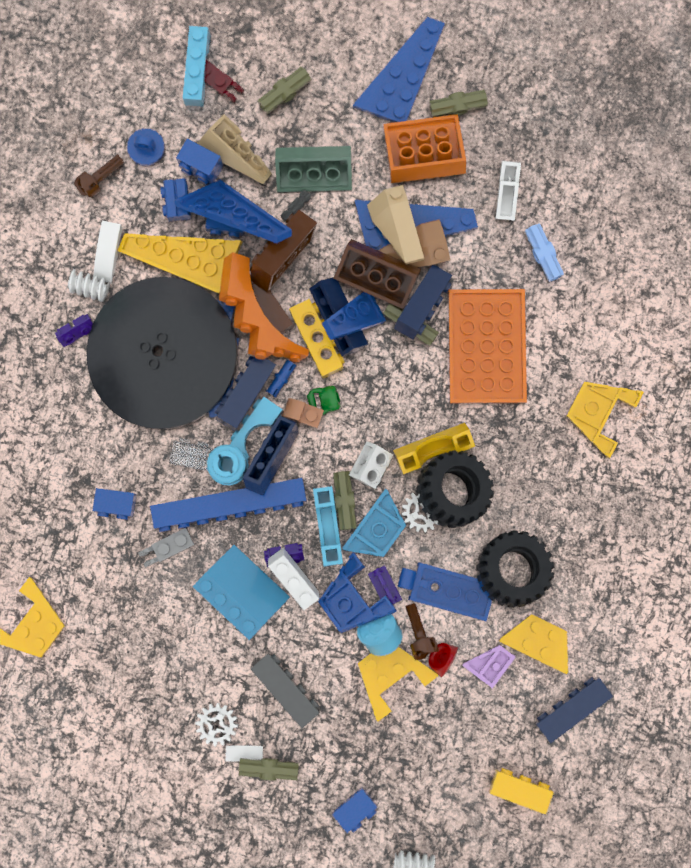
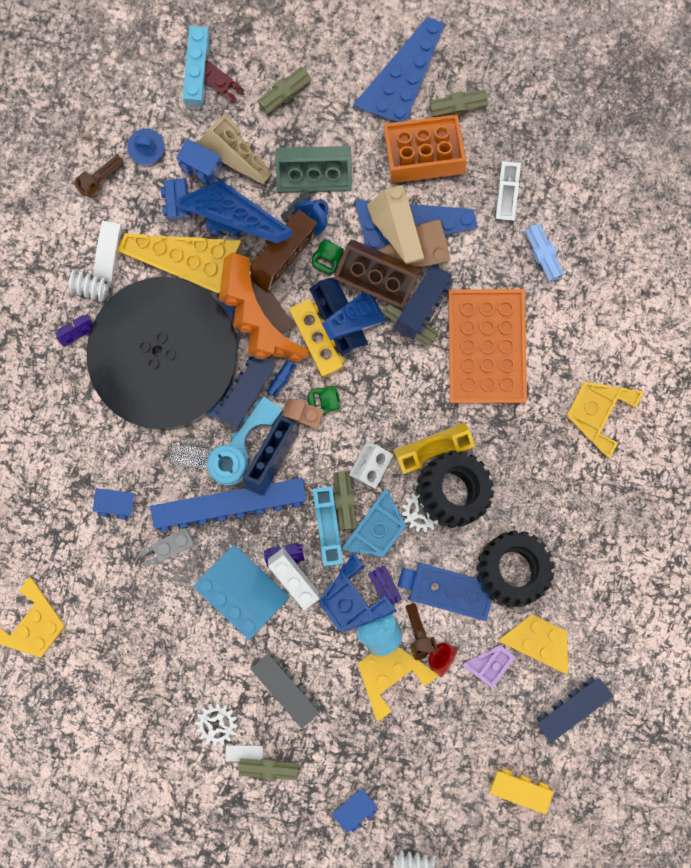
none -> blue tile [293,199,329,235]
none -> green piece [311,239,344,275]

